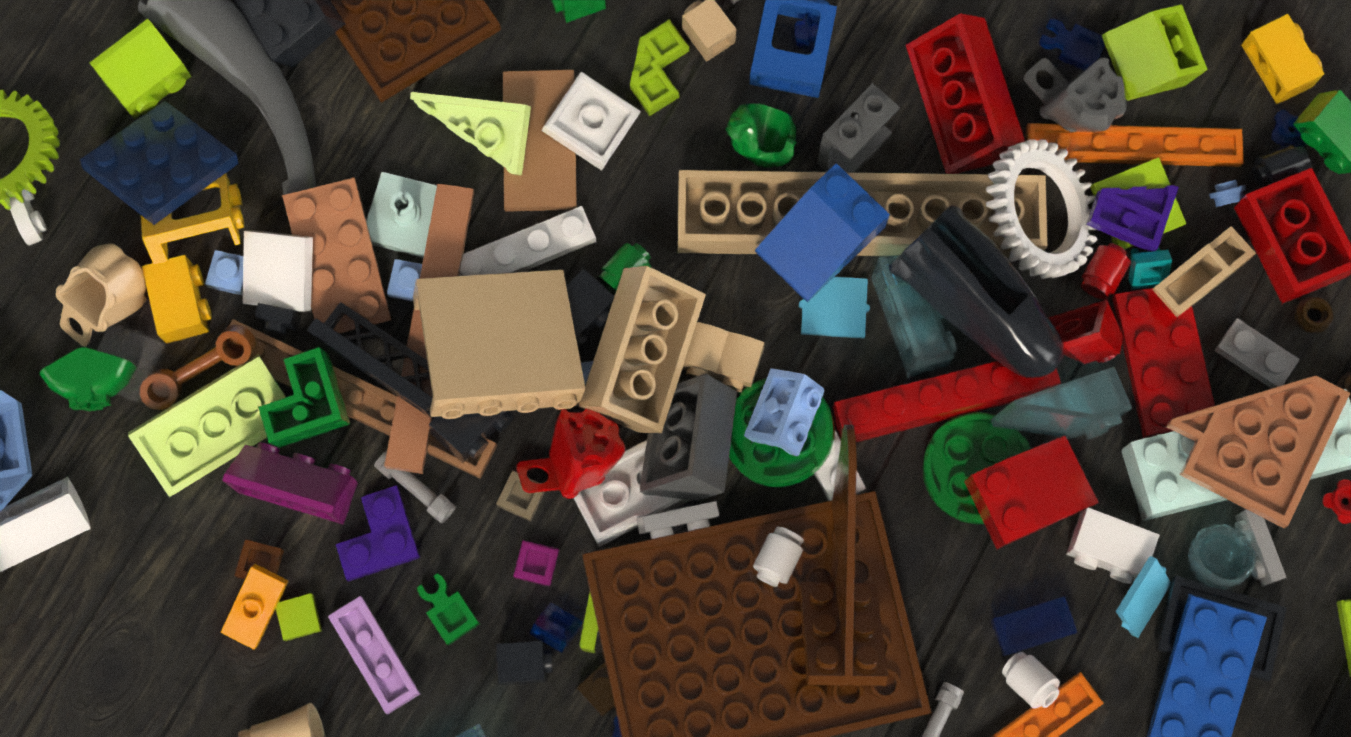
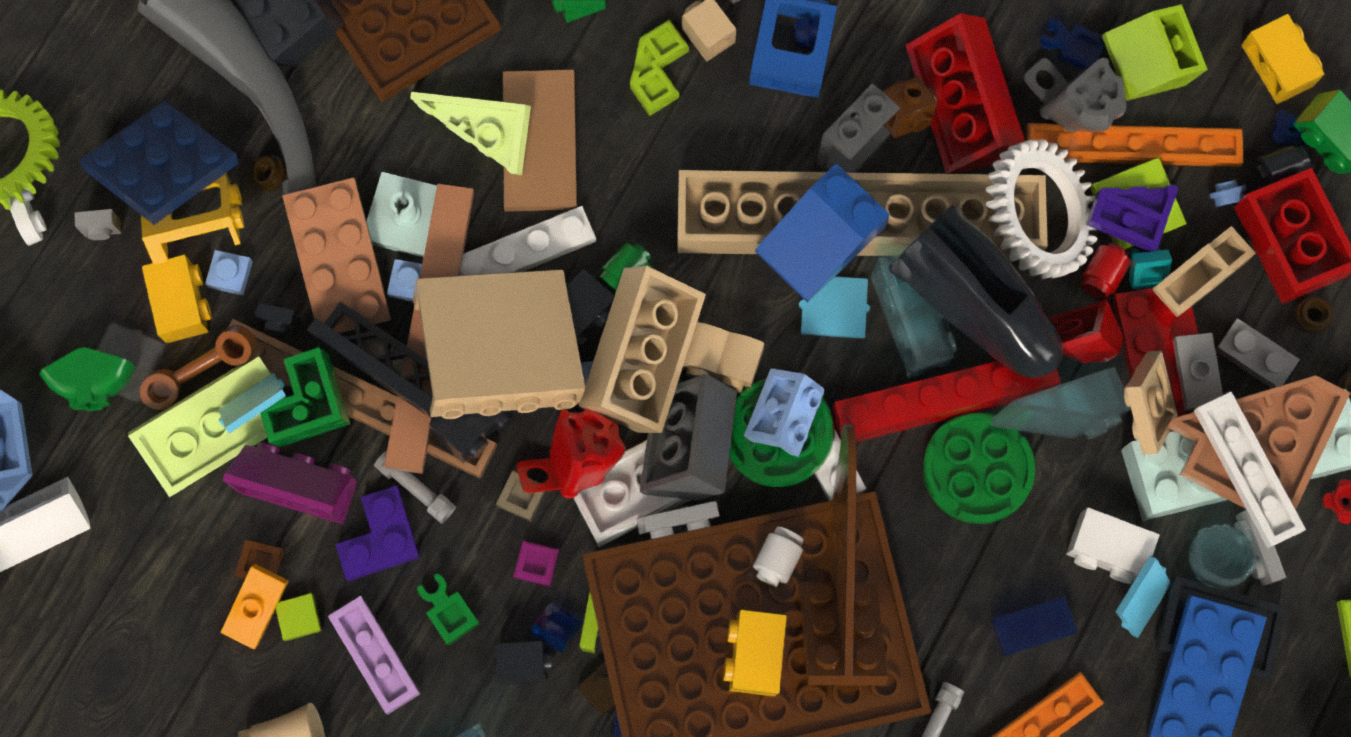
tan piece [56,243,147,347] -> none
lime slope [90,19,191,120] -> none
white tile [243,230,313,312] -> none
white tile [542,72,641,171] -> none
green hair [726,103,797,167] -> none
red slope [964,436,1099,549] -> none
white brick [1002,652,1060,708] -> none
none -> light grey plate [75,209,122,240]
none -> piece [218,373,286,433]
none -> dark brown plate [252,155,287,191]
none -> yellow brick [723,610,787,696]
none -> reddish brown brick [882,76,937,139]
none -> tan plate [1124,351,1178,455]
none -> light grey plate [1173,333,1223,411]
none -> white plate [1194,392,1306,548]

